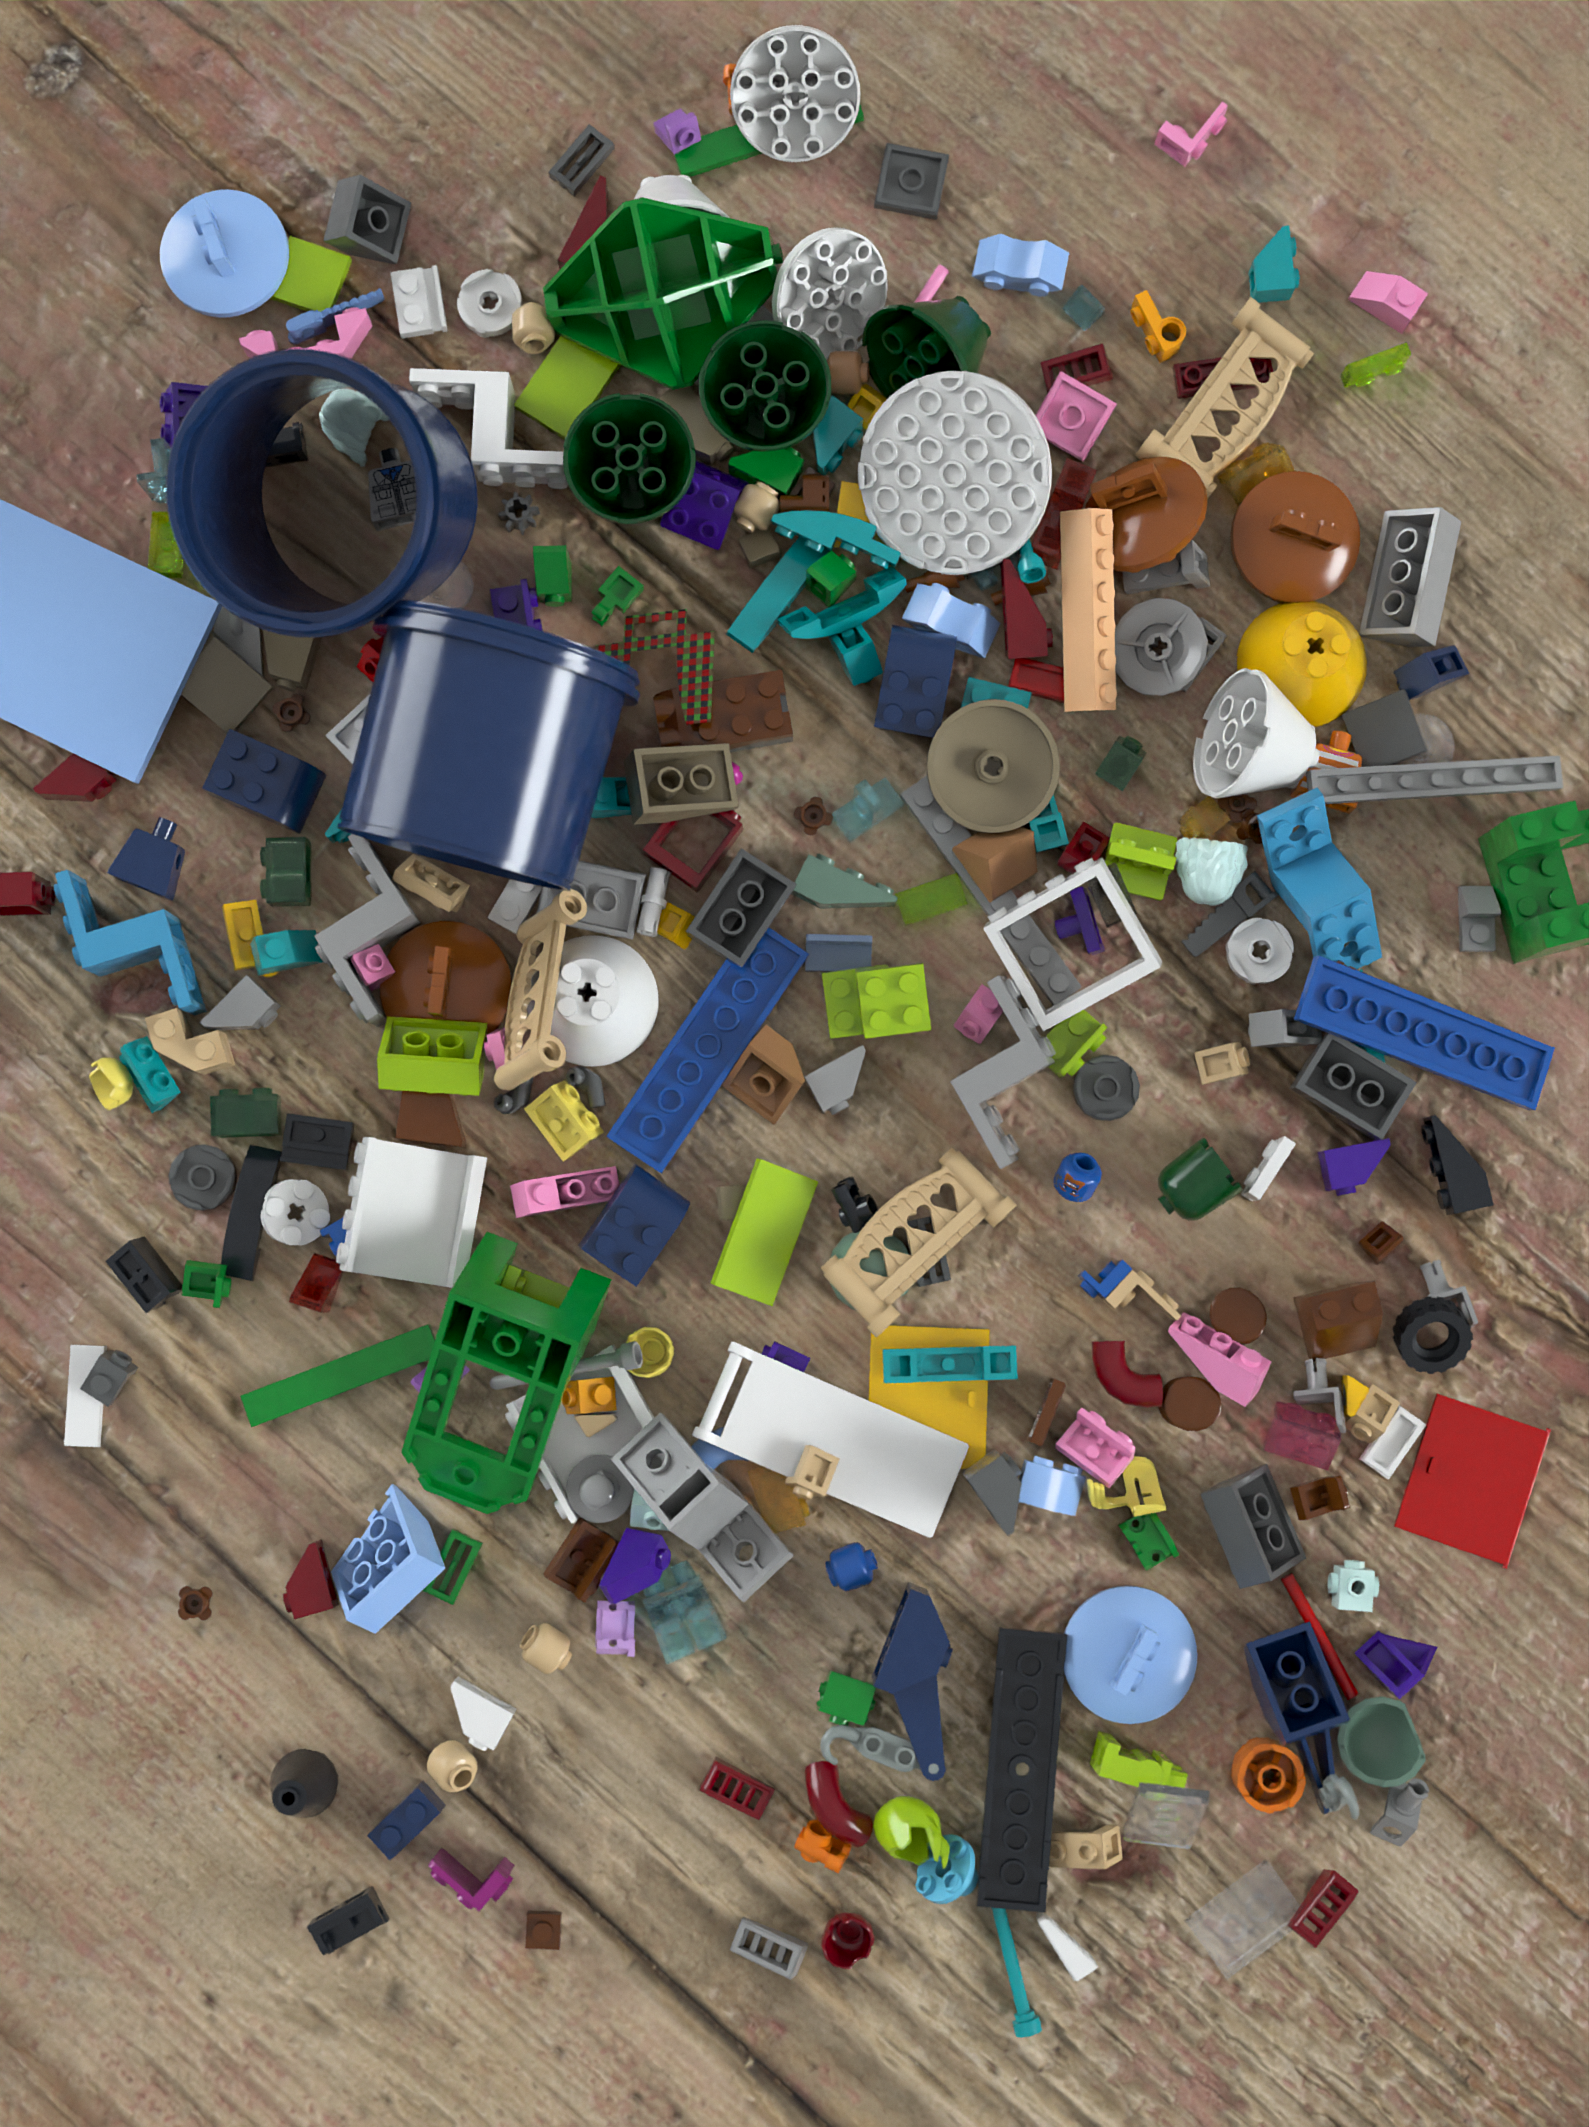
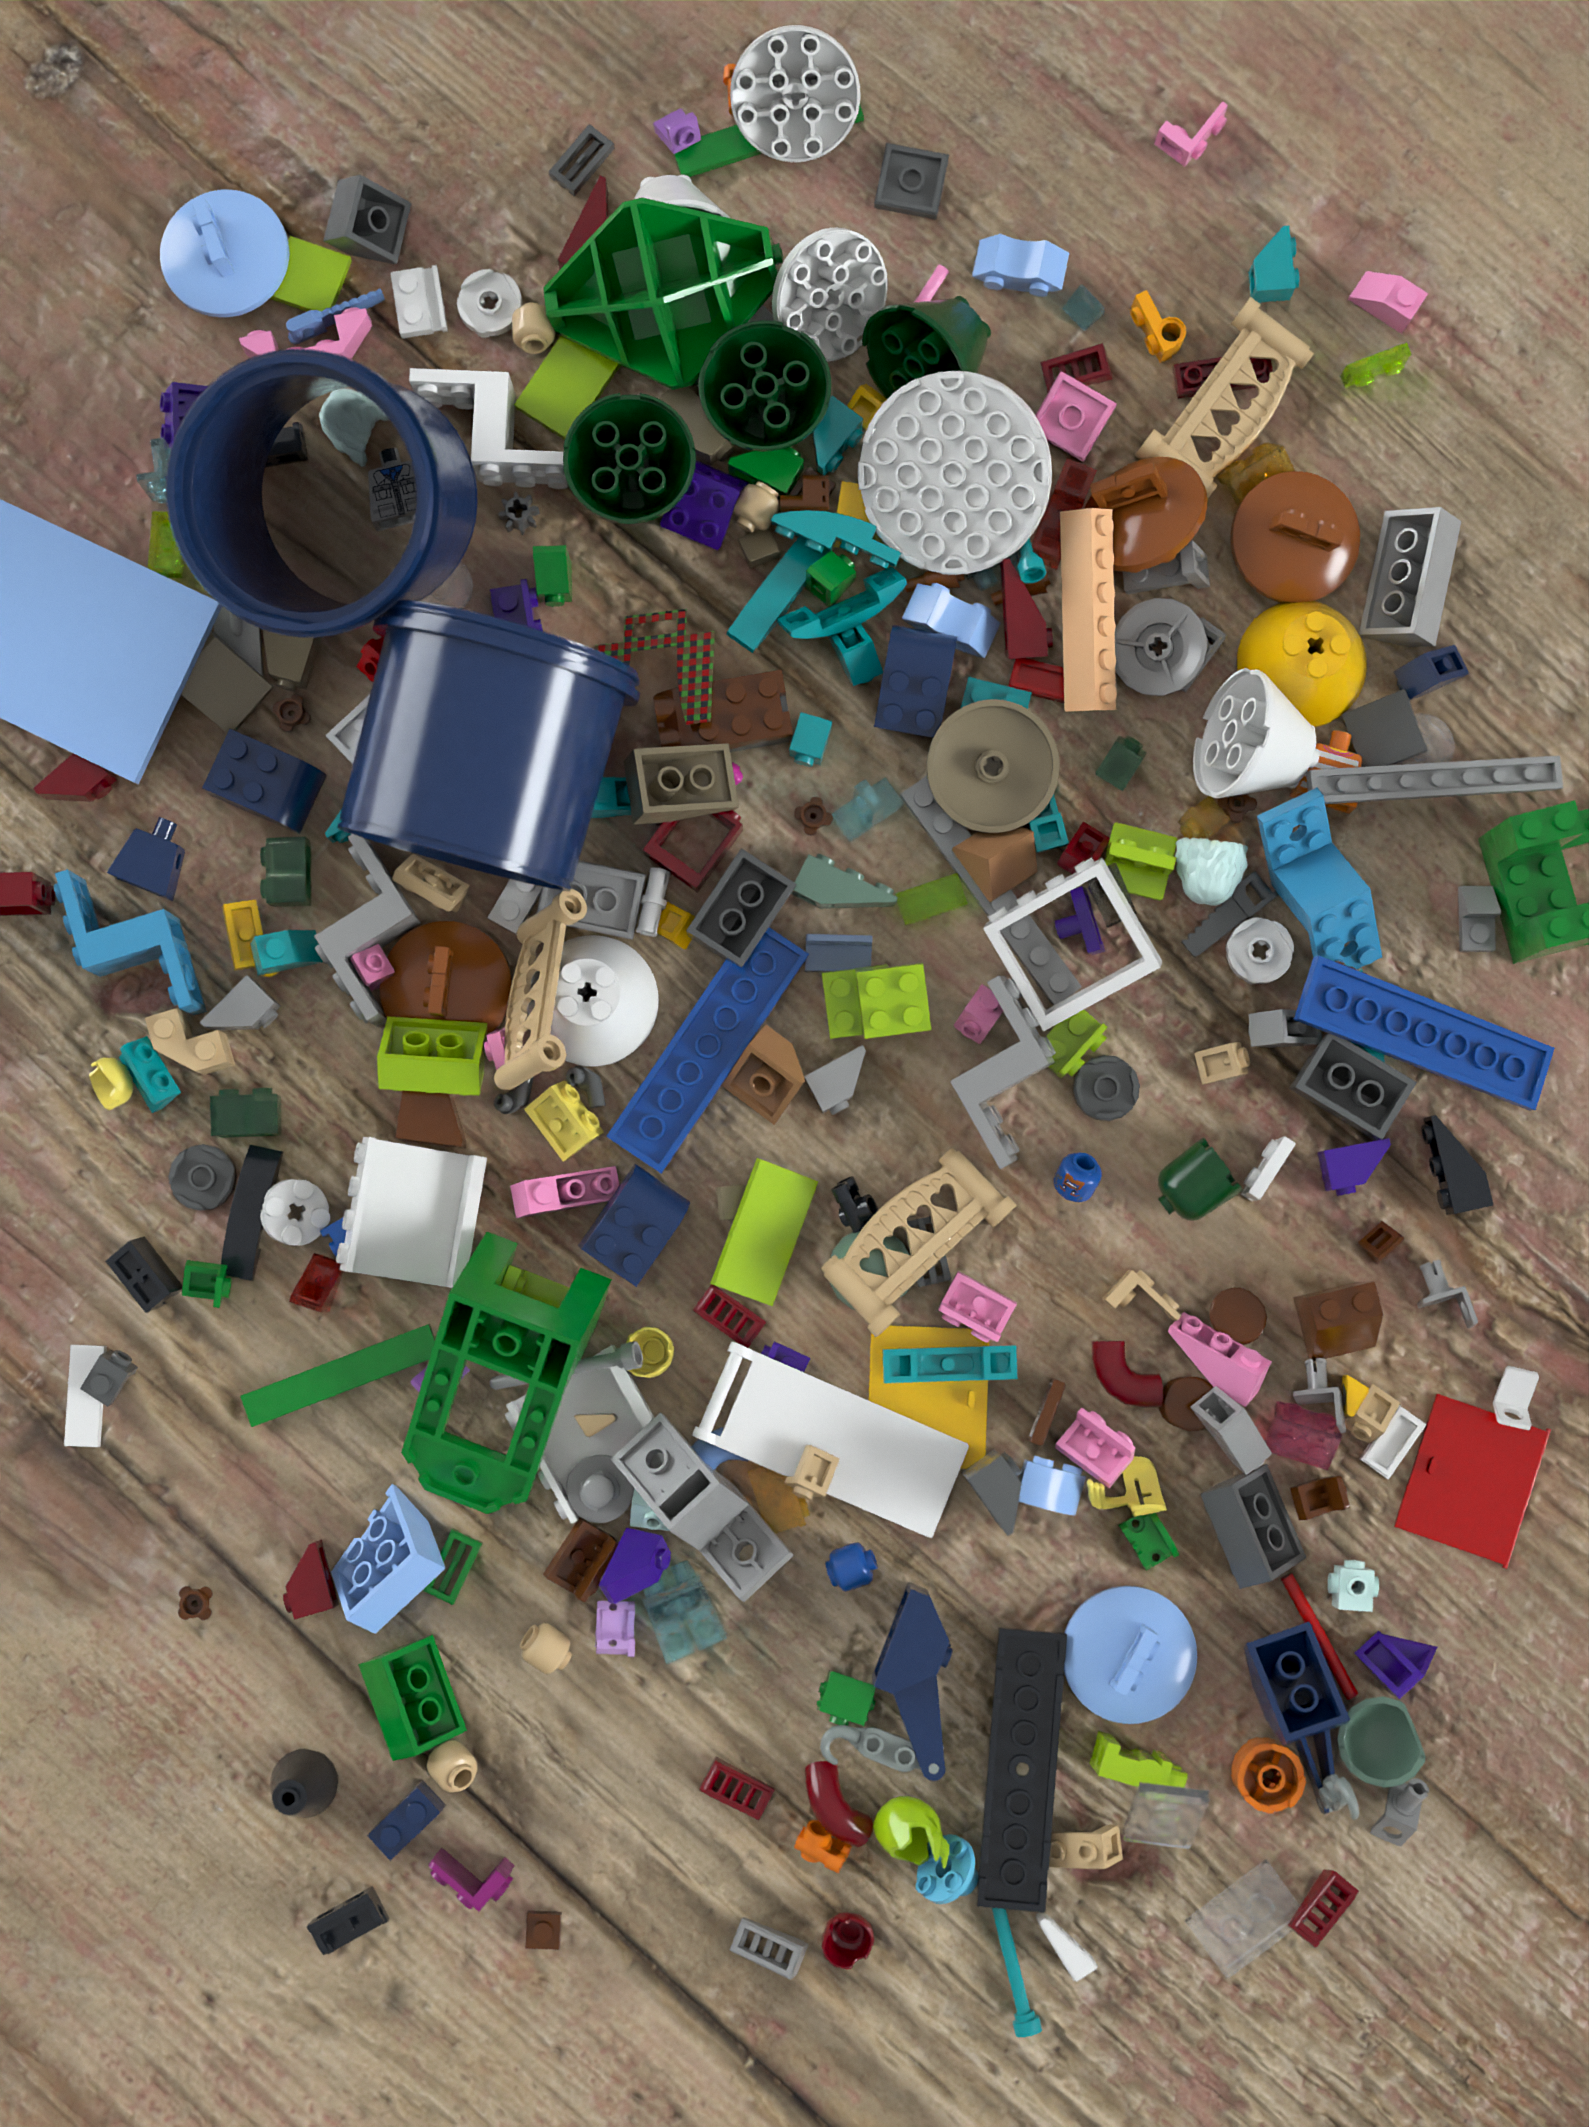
black plate [280,1113,355,1171] -> none
white slope [451,1676,517,1751] -> none
light orange bracket [562,1377,617,1414] -> none
green plate [591,565,644,627] -> none
medium nougat head [826,351,870,394] -> none
blue bracket [1078,1260,1132,1299] -> none
reddish brown plate [1236,808,1264,844] -> none
black tyre [1392,1296,1473,1374] -> none
none -> green slope [358,1635,467,1761]
none -> dark red slope [693,1284,766,1348]
none -> teal brick [789,712,832,767]
none -> bright pink bracket [938,1271,1017,1343]
none -> light grey slope [1190,1386,1272,1475]
none -> white bracket [1493,1366,1539,1430]

